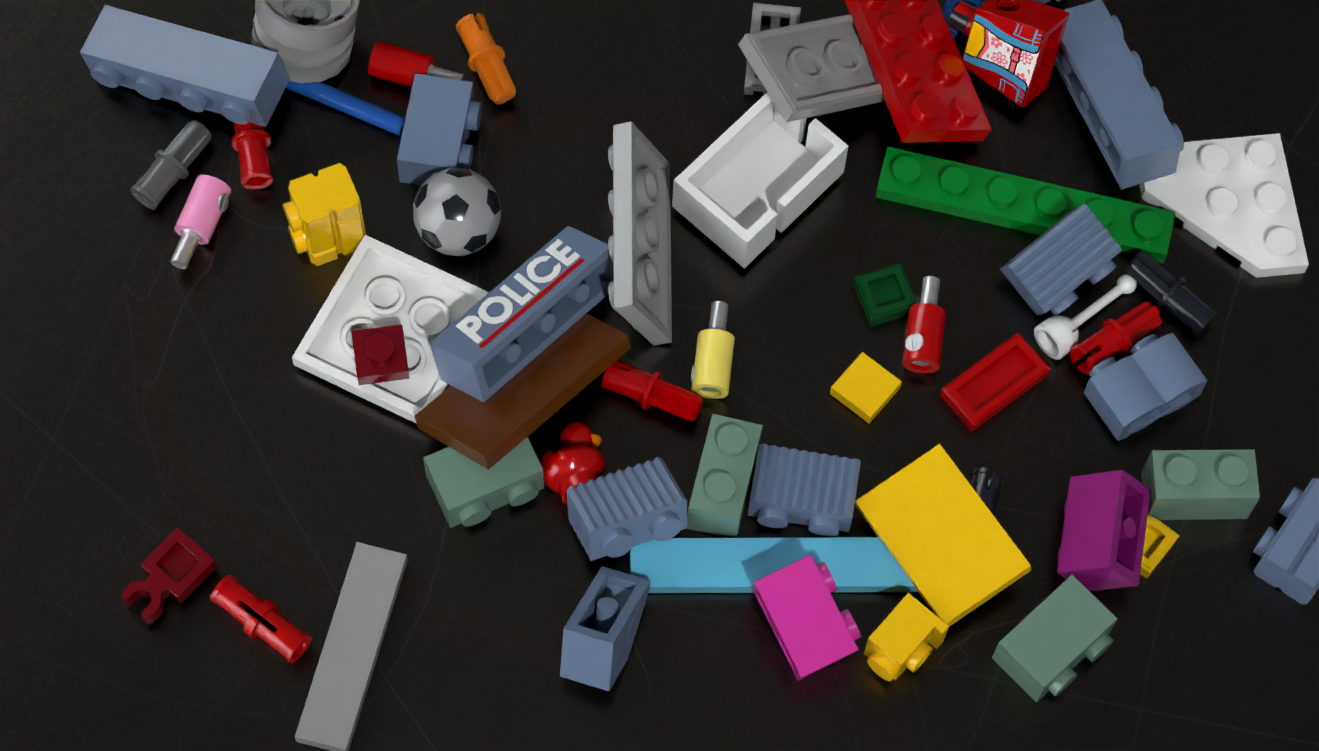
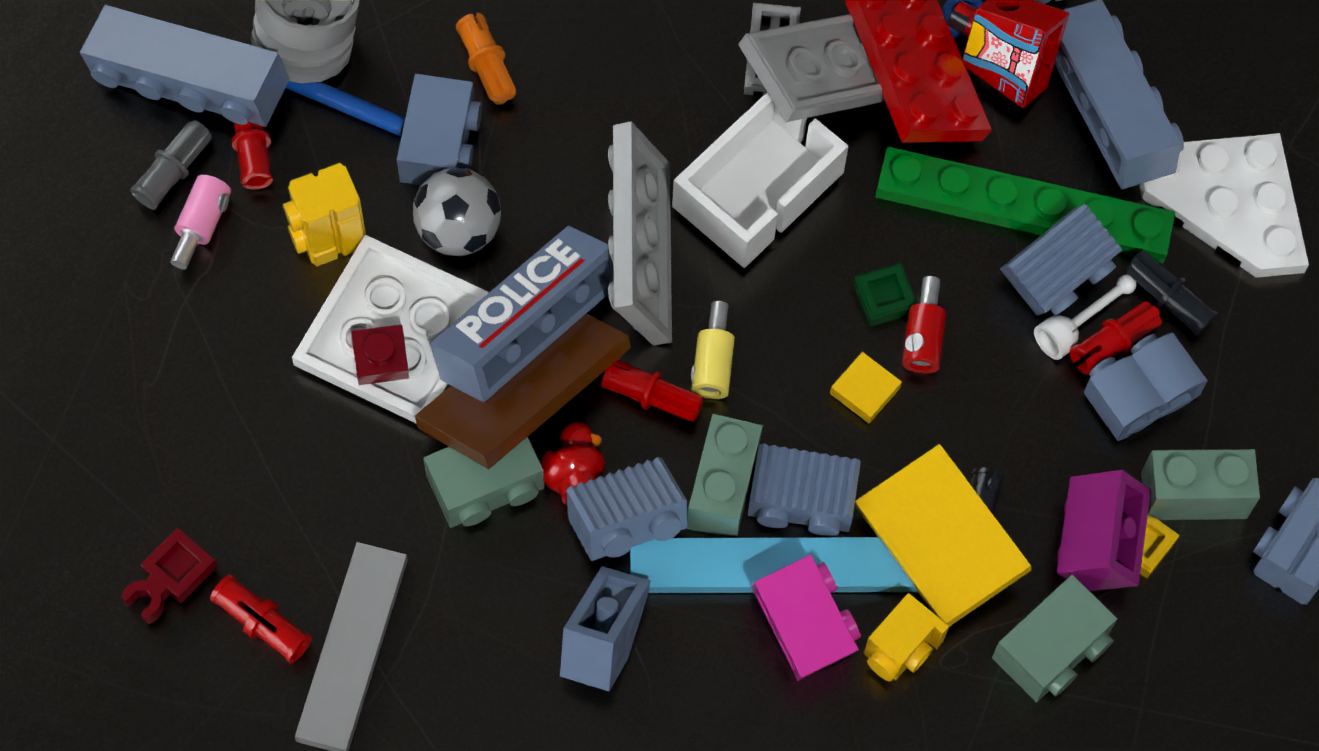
red piece [368,41,464,87] -> none
red tile [940,333,1051,432] -> none

